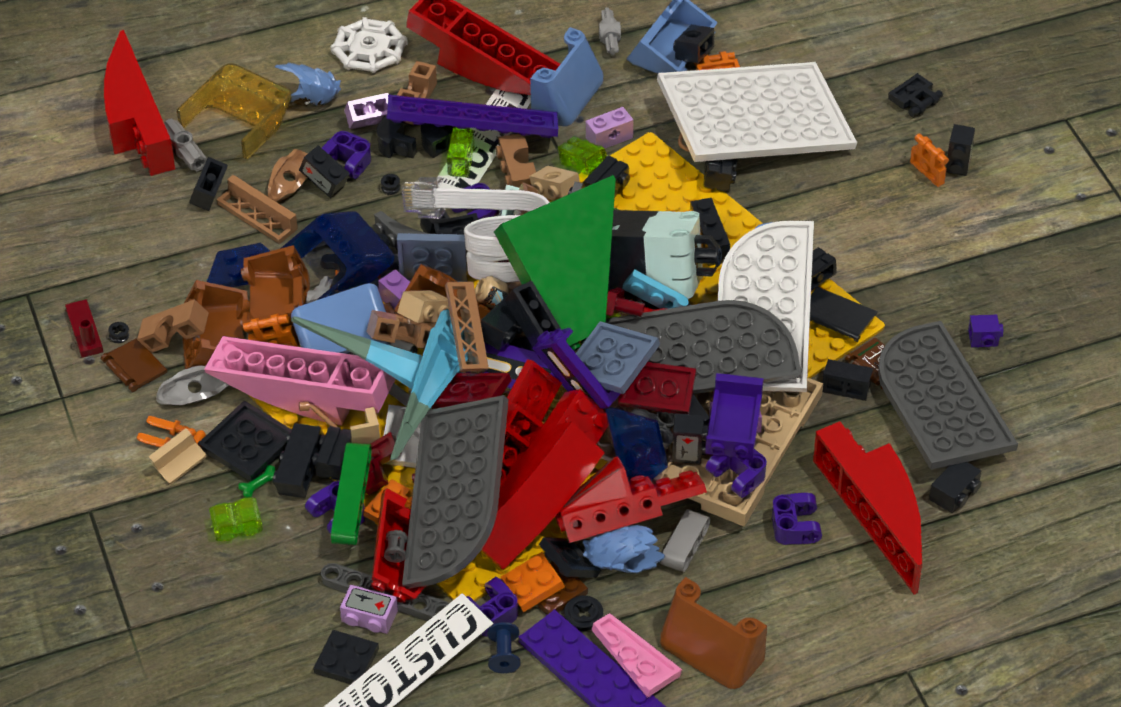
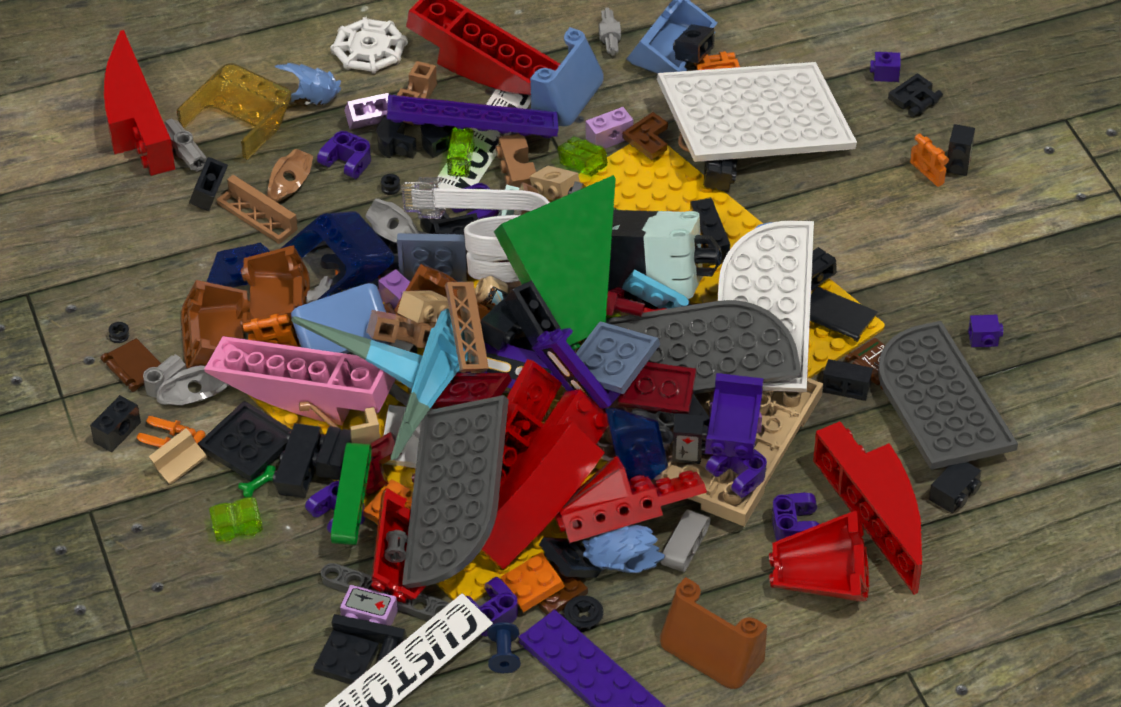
dark red piece [65,299,104,358] -> none
medium nougat arch [137,299,209,353] -> none
black brick [299,145,350,198] -> none
black brick [583,156,630,198] -> none
bright pink wing [592,613,682,698] -> none
none -> black brick [90,395,141,453]
none -> light grey piece [143,354,186,398]
none -> black piece [331,614,407,663]
none -> light grey piece [366,198,419,243]
none -> reddish brown plate [622,112,668,160]
none -> red cone [769,511,869,602]
none -> dark purple brick [870,52,901,82]

